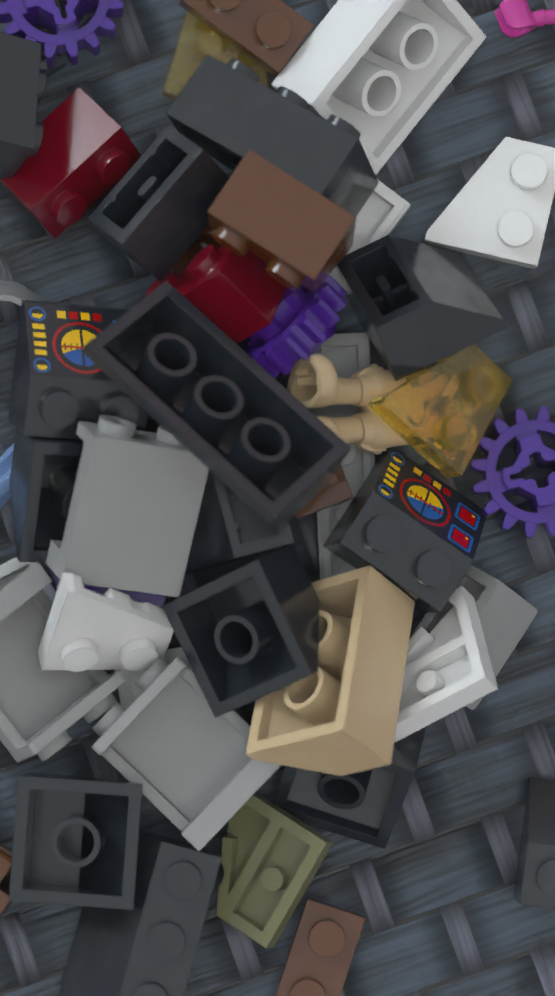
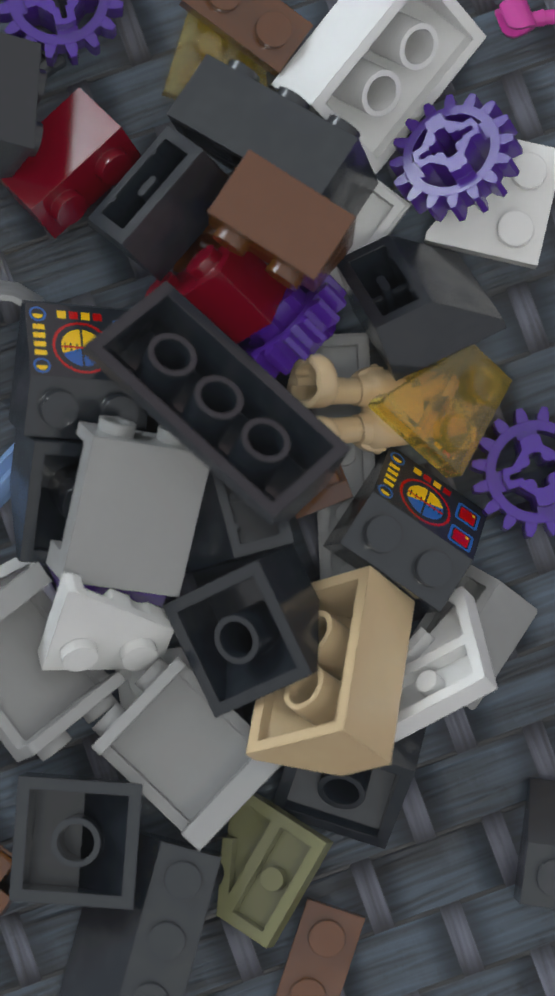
none -> dark purple gear [389,93,523,222]

